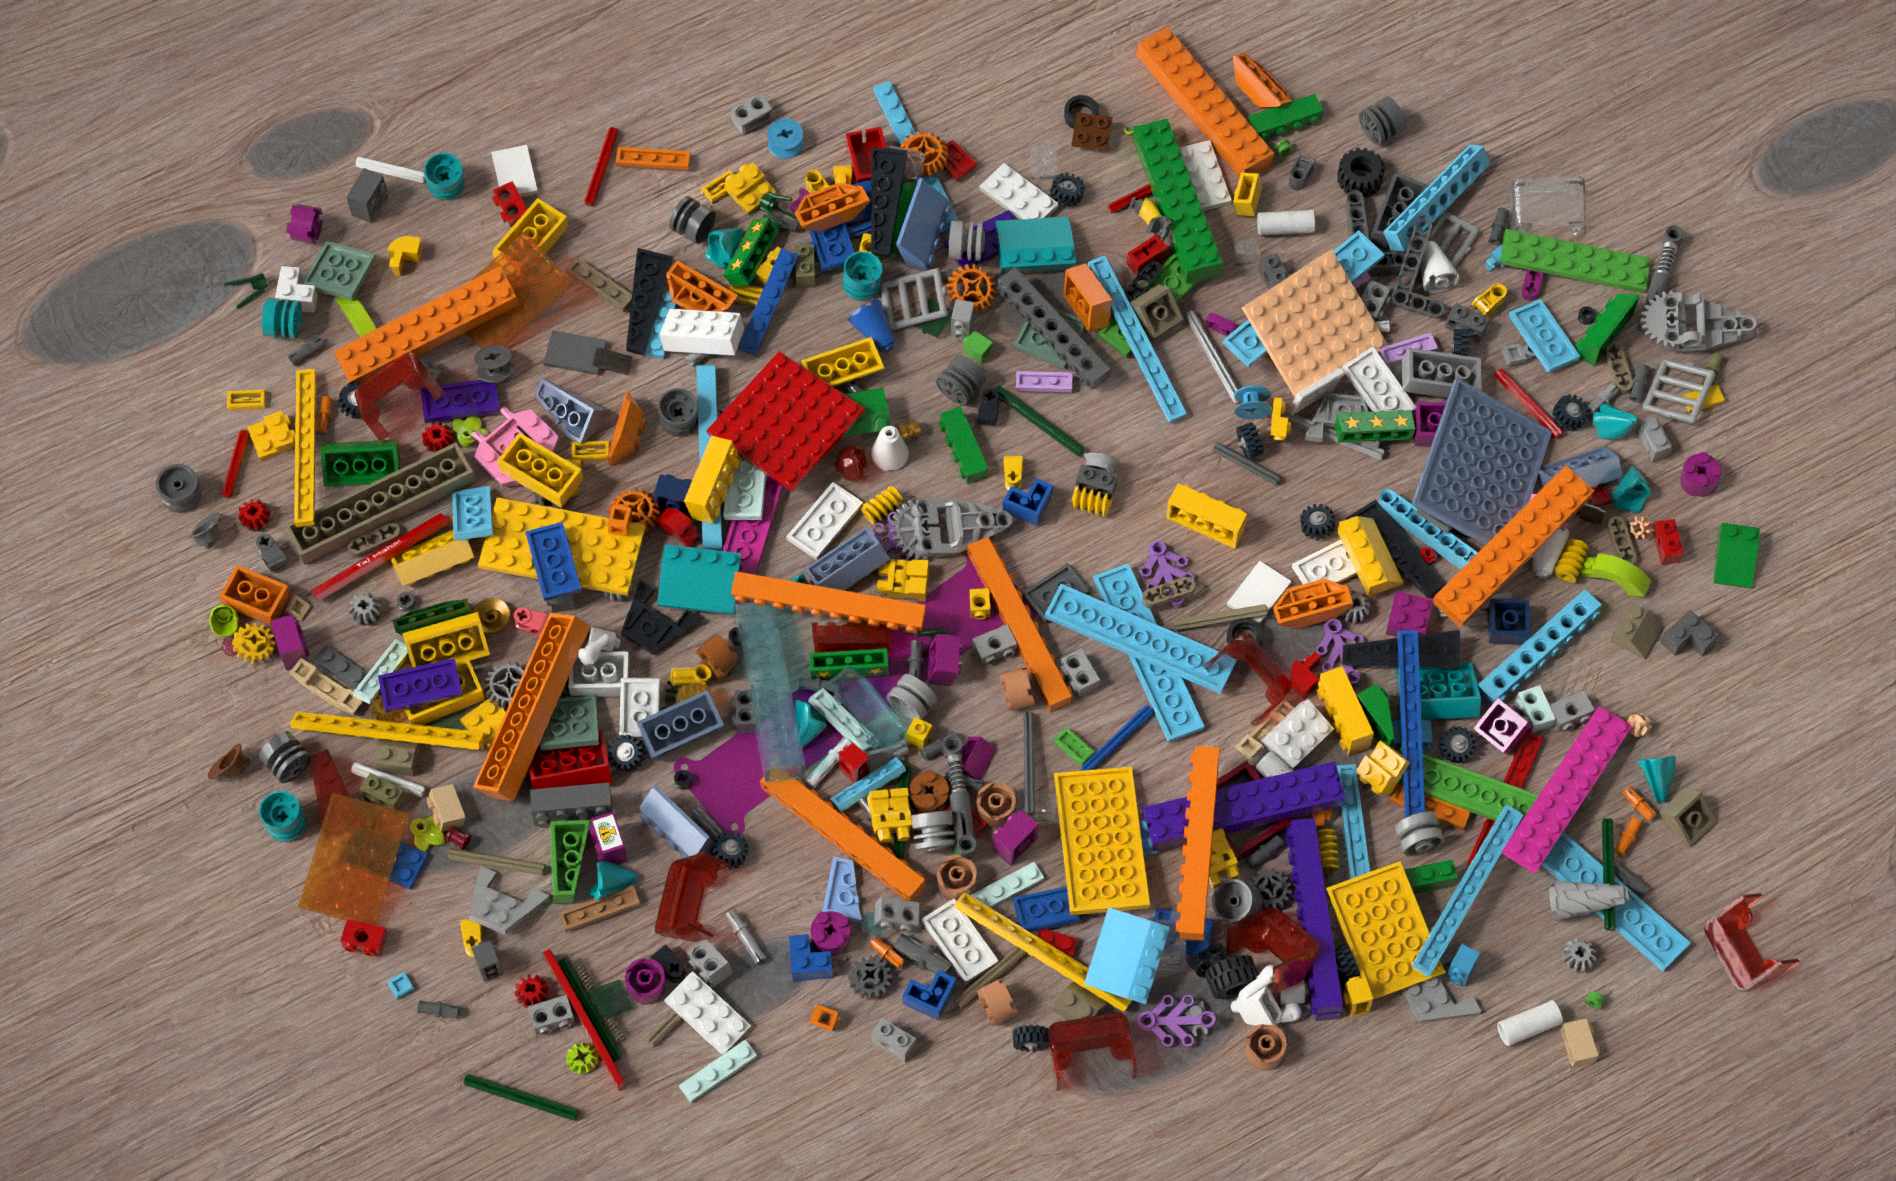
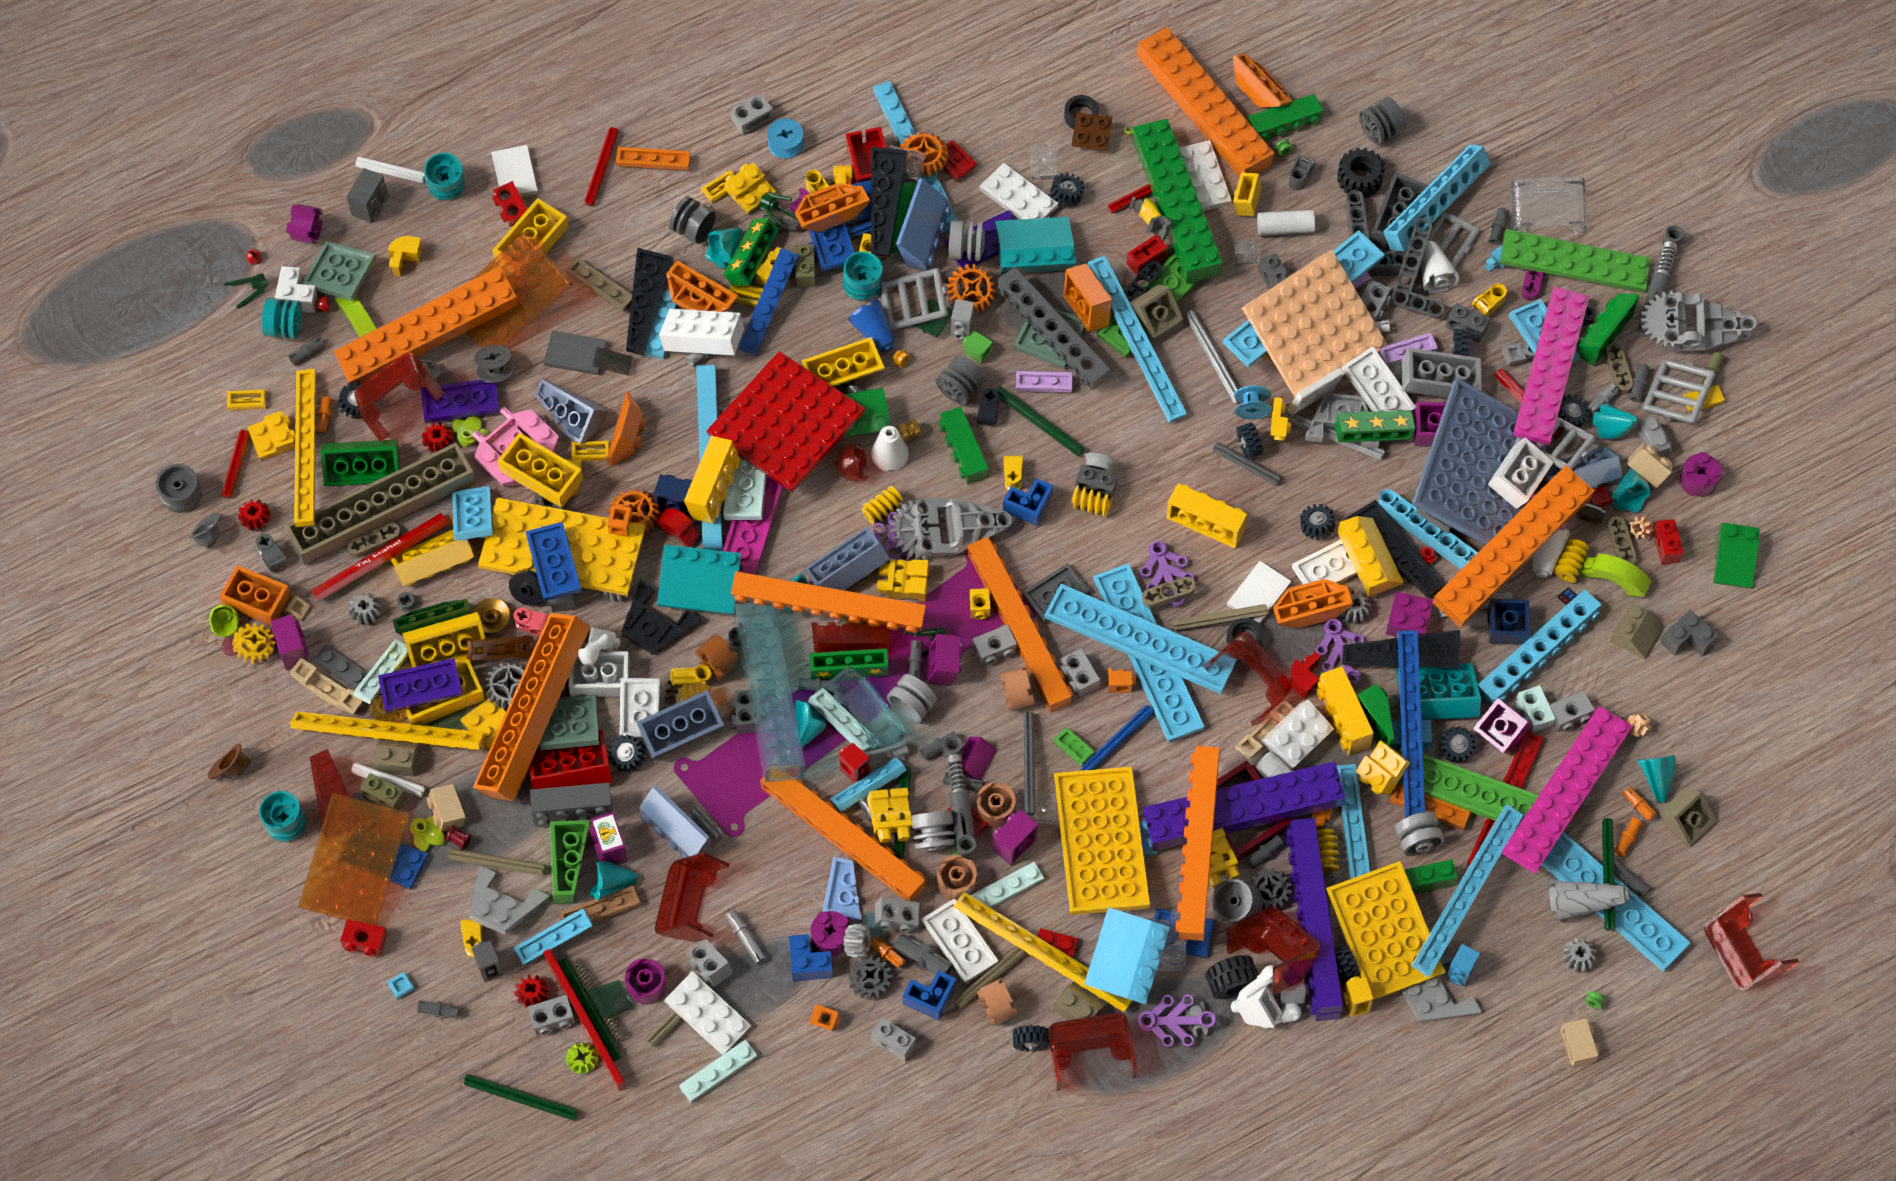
dark grey wheel [259,731,312,784] -> none
black piece [650,944,686,983] -> none
dark grey wheel [658,388,698,437] -> none
black bush [674,770,692,790] -> none
black wheel [711,831,749,870] -> none
white plate [786,482,863,560] -> none
white pin [805,737,851,788] -> none
yellow brick [906,717,932,749] -> none
dark orange brick [910,770,949,814] -> none
blue tile [1012,886,1079,932] -> none
black piece [1188,943,1228,978] -> none
magenta beam [1204,313,1239,337] -> none
nougat brick [1245,1024,1287,1071] -> none
white piece [1497,1000,1563,1046] -> none
none -> red hinge [246,249,262,265]
none -> red hinge [315,296,330,312]
none -> reddish brown plate [466,635,533,660]
none -> black plate [509,569,543,606]
none -> medium azure plate [514,908,593,965]
none -> light grey gear [843,924,872,958]
none -> light orange plate [893,350,910,367]
none -> orange brick [1108,668,1136,693]
none -> white brick [1488,438,1553,509]
none -> dark pink plate [1513,286,1590,446]
none -> light grey bar [1515,416,1595,470]
none -> black sticker [1557,587,1578,605]
none -> tan brick [1627,442,1673,488]

